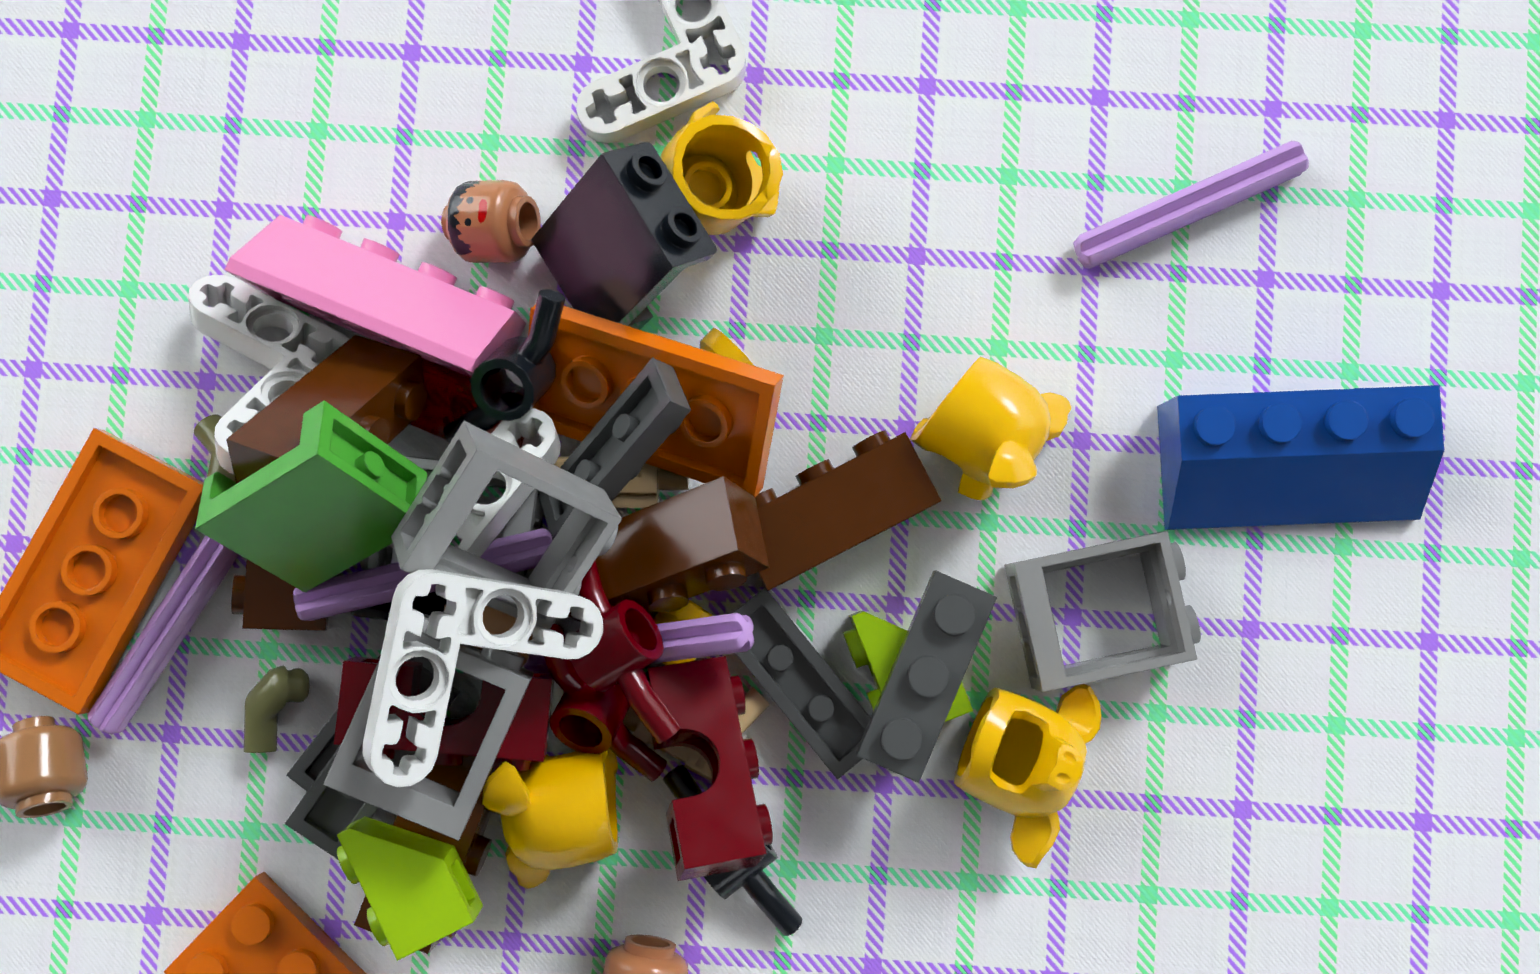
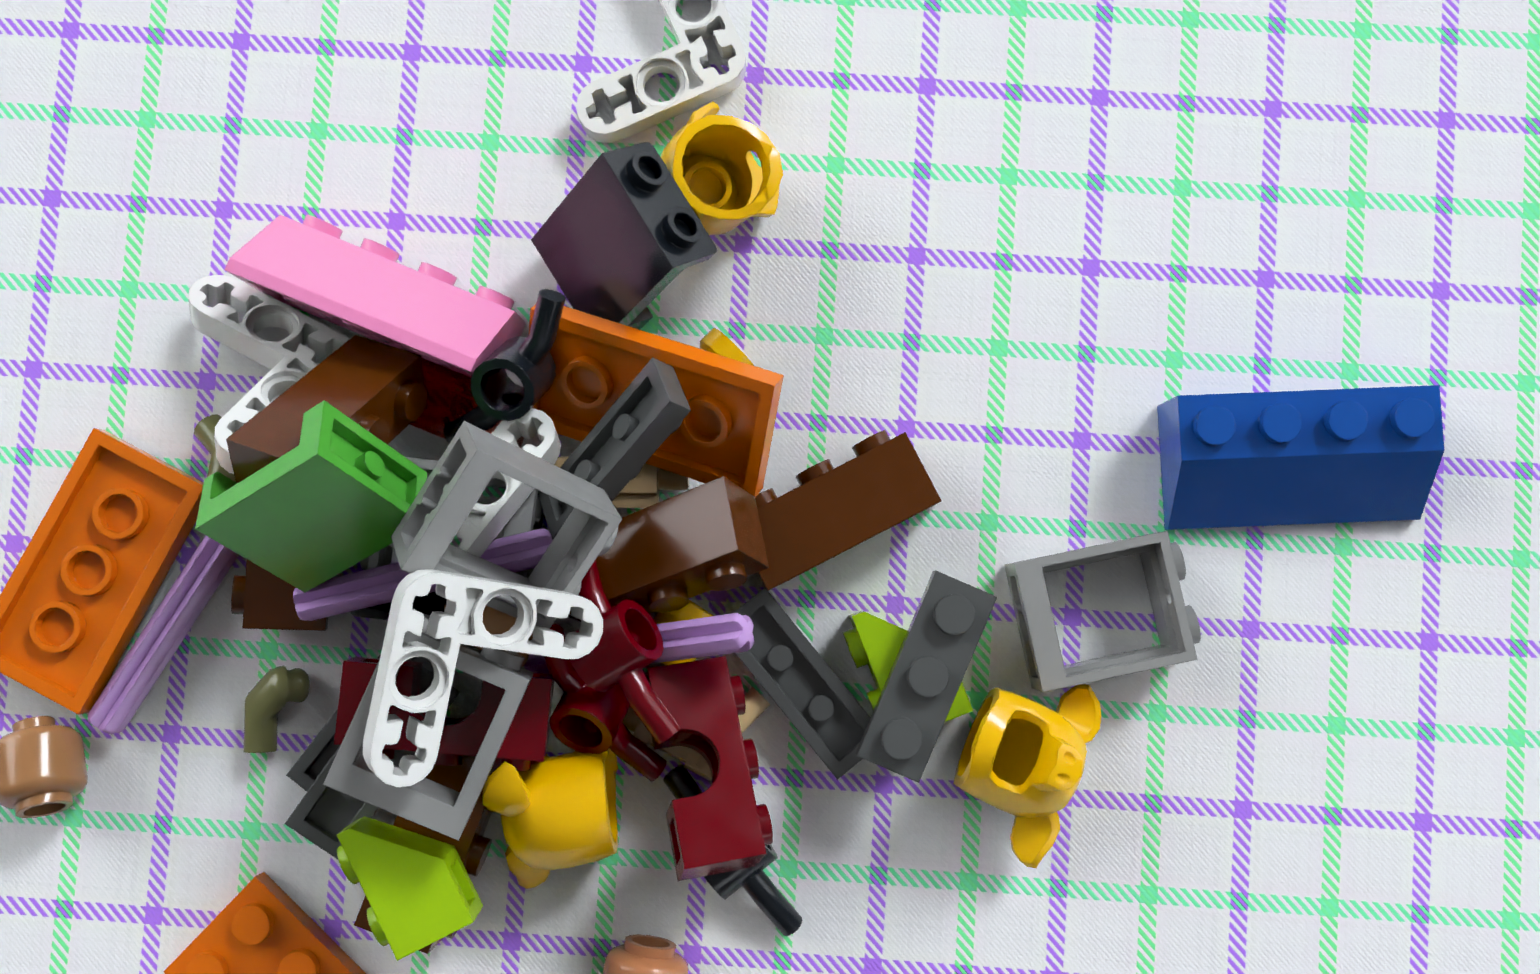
nougat head [441,180,541,263] -> none
yellow piece [909,357,1072,500] -> none
lavender axle [1073,141,1309,269] -> none

